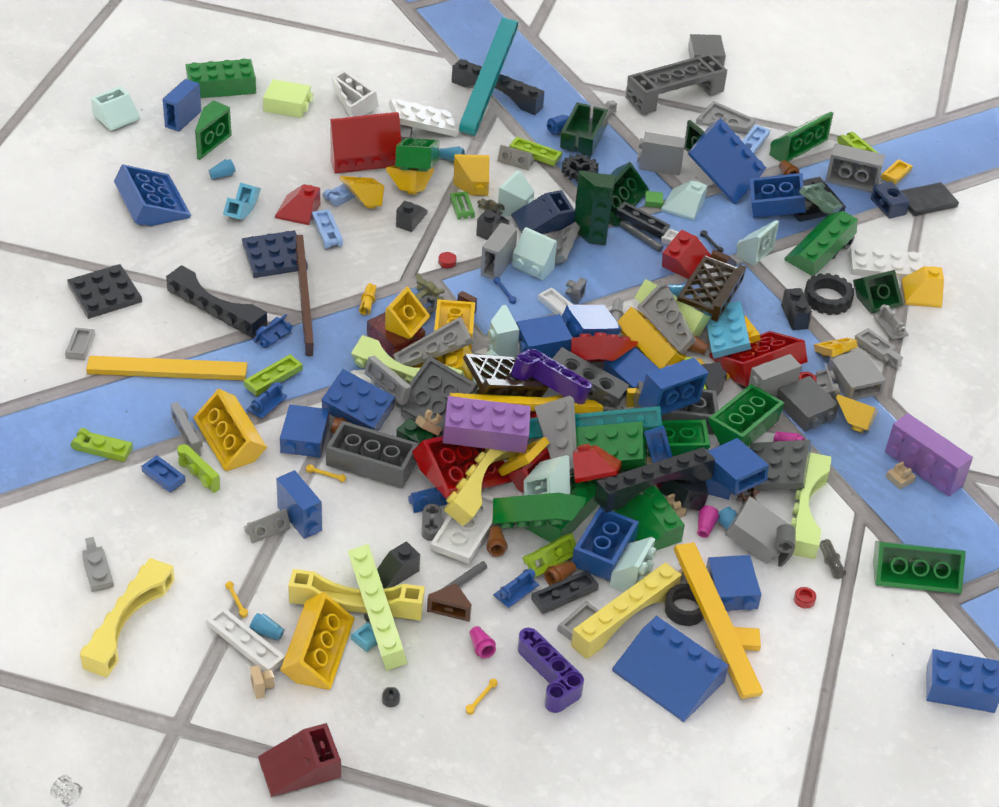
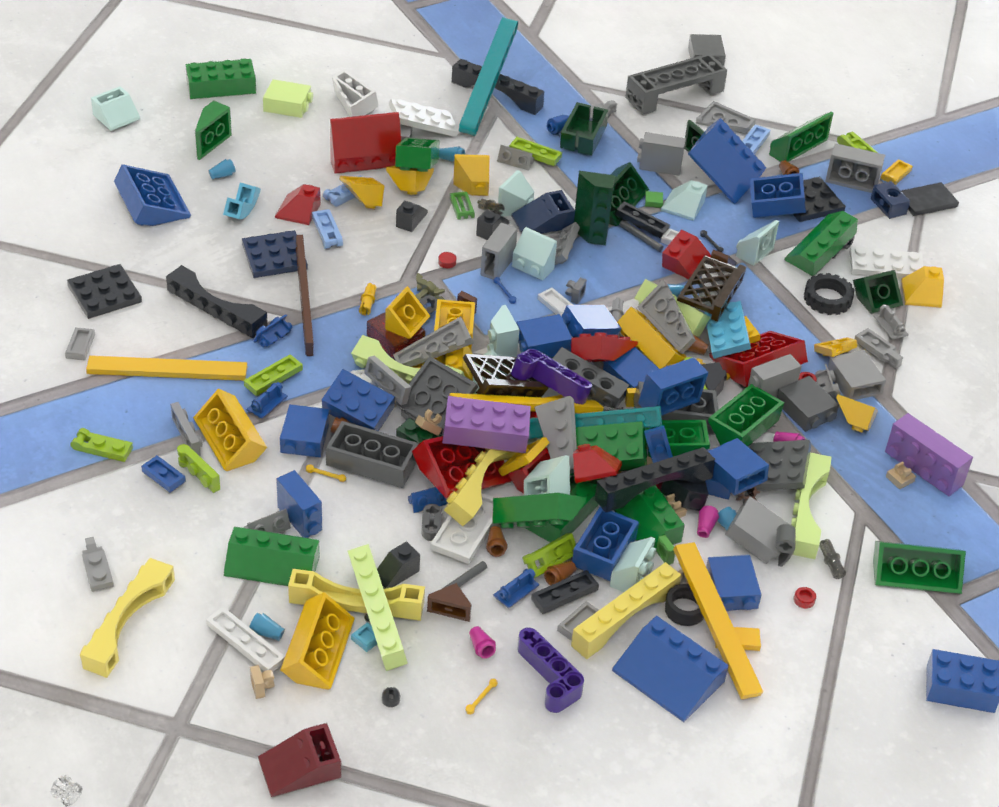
blue brick [162,79,202,132] -> none
yellow hinge [225,581,248,618] -> none
black gear [561,154,599,182] -> none
black brick [781,288,812,330] -> none
sand green wing [799,182,843,214] -> none
none -> green slope [224,526,320,586]
none -> bright green tile [656,535,675,565]

